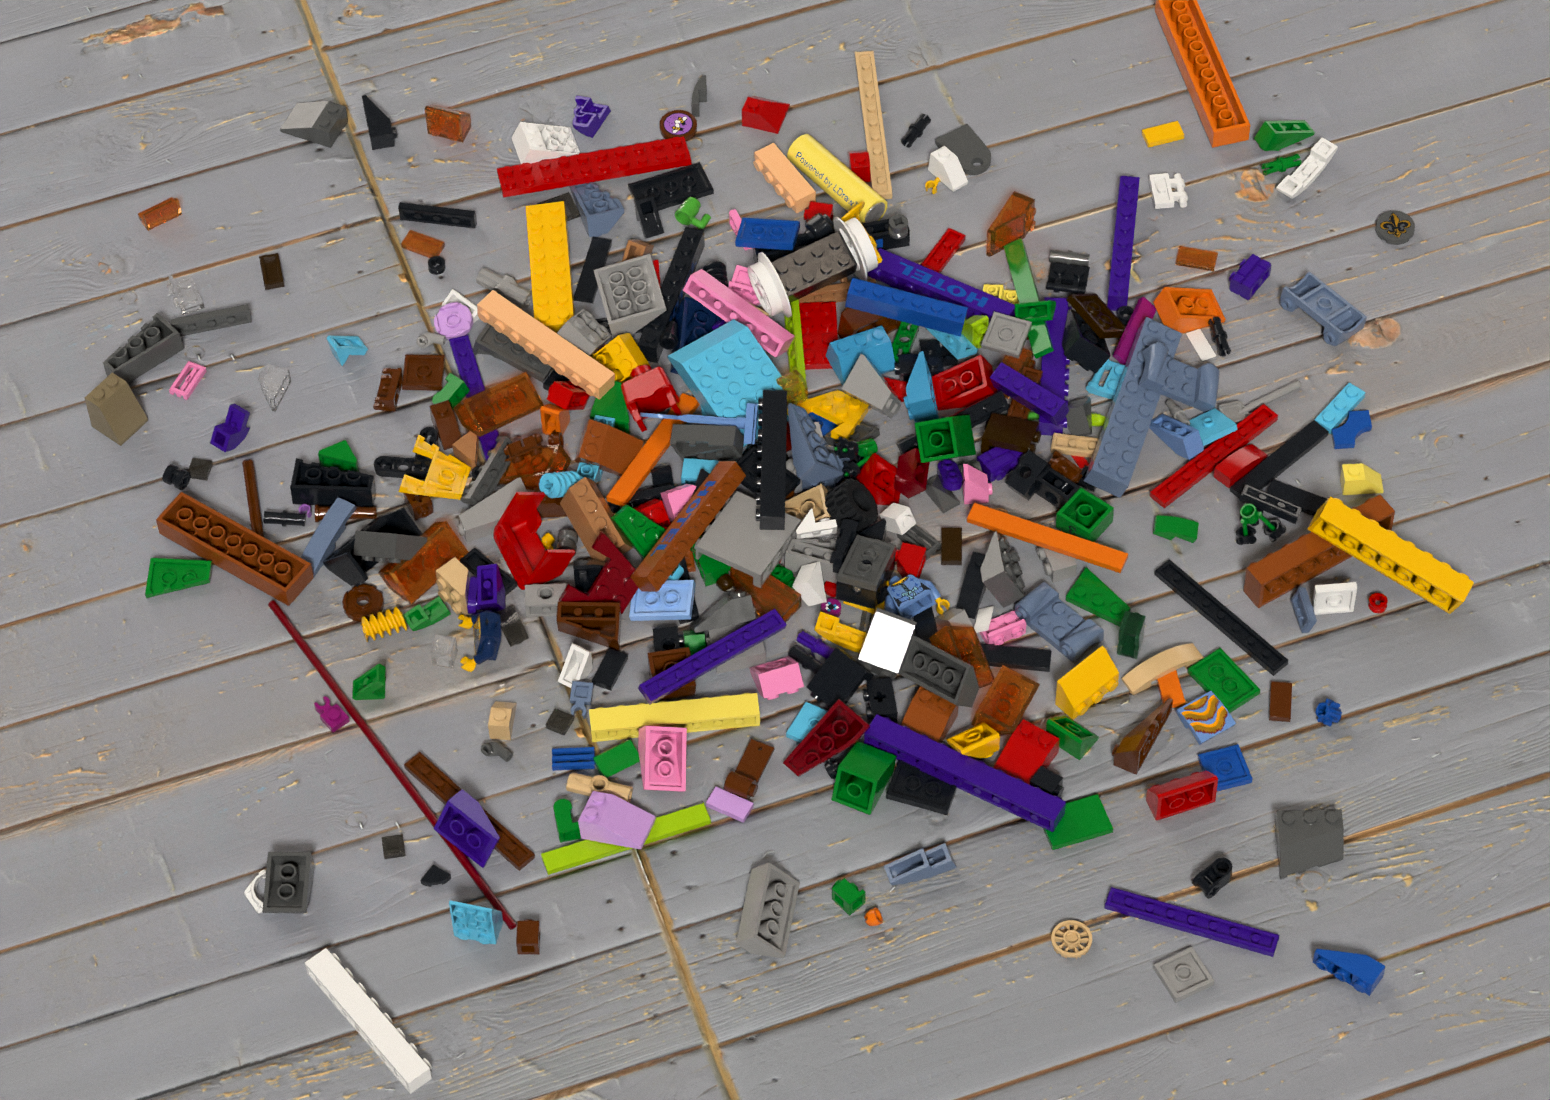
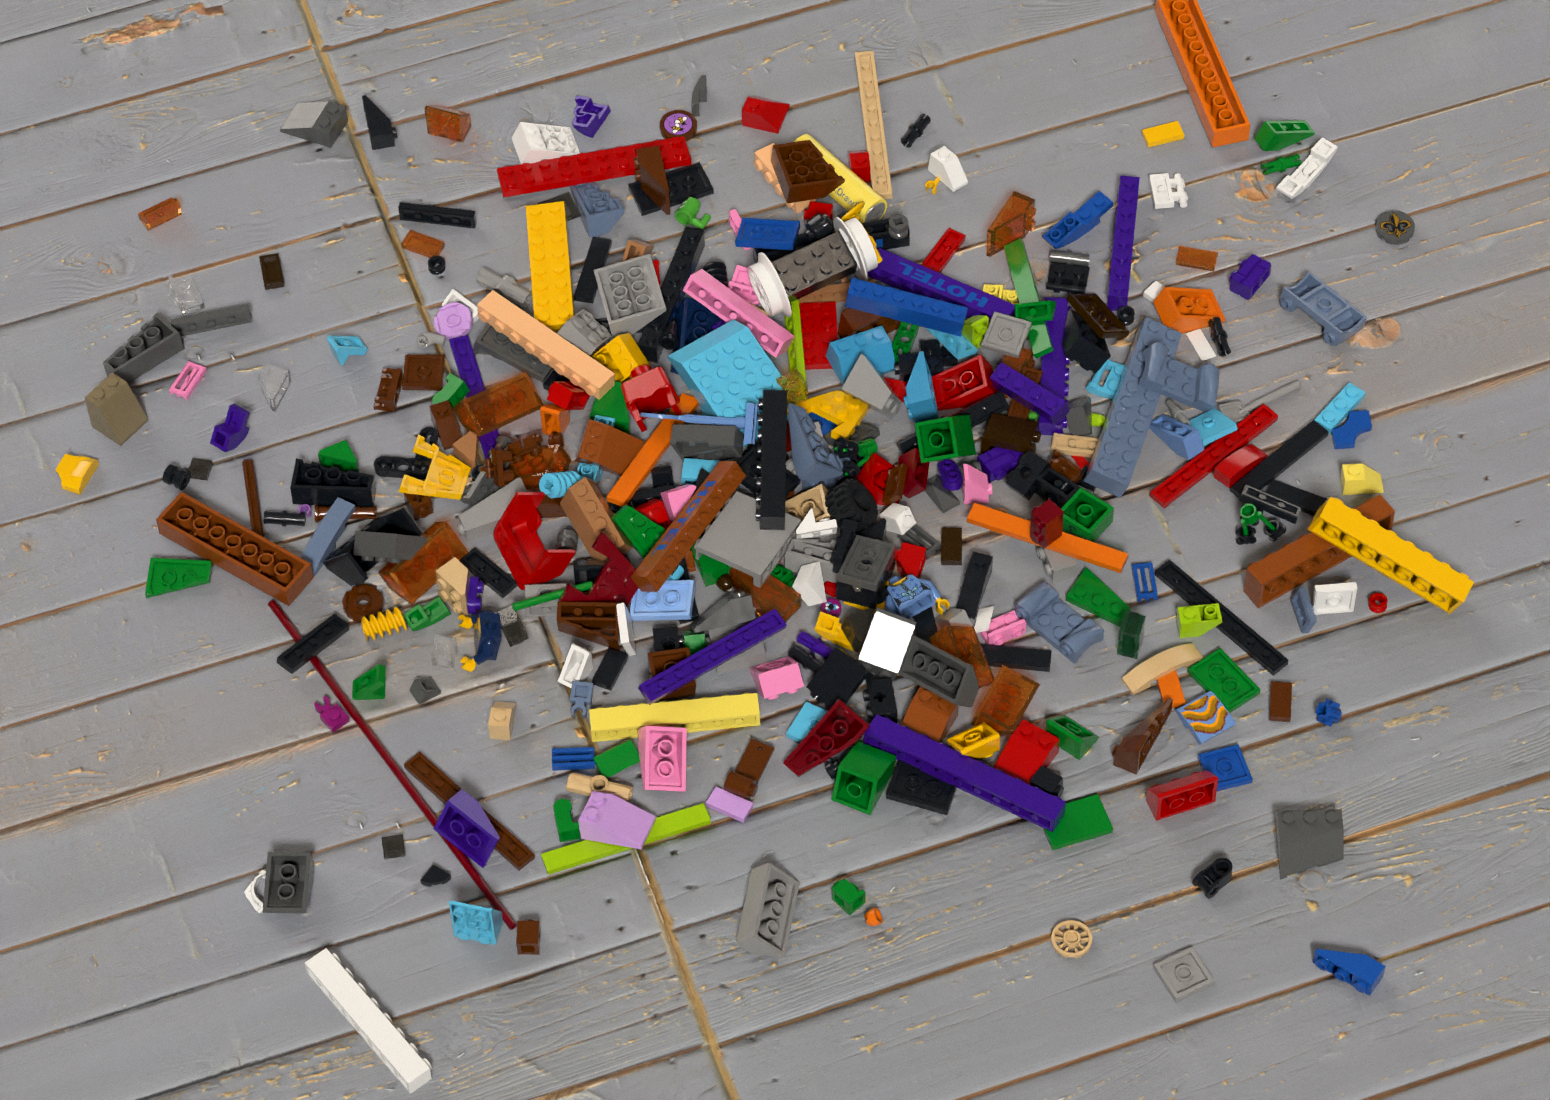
dark purple slope [477,564,506,612] -> none
dark grey arm [481,742,513,762] -> none
yellow hand [541,533,555,549] -> none
clear smoke tile [545,708,574,736] -> none
black slope [634,196,664,239] -> none
sand blue slope [884,843,957,885] -> none
dark grey tile [935,124,991,175] -> none
dark grey slope [980,531,1025,608] -> none
yellow slope [1055,646,1119,720] -> none
dark purple tile [1104,887,1280,957] -> none
magenta tile [1113,297,1156,365] -> none
green slope [1153,515,1199,543] -> none
none -> yellow slope [55,454,99,495]
none -> black plate [276,614,350,674]
none -> dark grey slope [410,677,441,704]
none -> reddish brown hips [480,448,514,487]
none -> green bar [512,581,592,611]
none -> white tile [616,603,636,656]
none -> reddish brown slope [633,146,670,215]
none -> reddish brown wedge [771,140,845,203]
none -> clear smoke slope [841,608,874,653]
none -> reddish brown tile [883,463,908,506]
none -> dark red brick [1030,499,1064,549]
none -> blue slope [1042,191,1114,249]
none -> blue tile [1131,562,1158,602]
none -> white tile [1143,281,1165,303]
none -> lime slope [1176,603,1222,638]

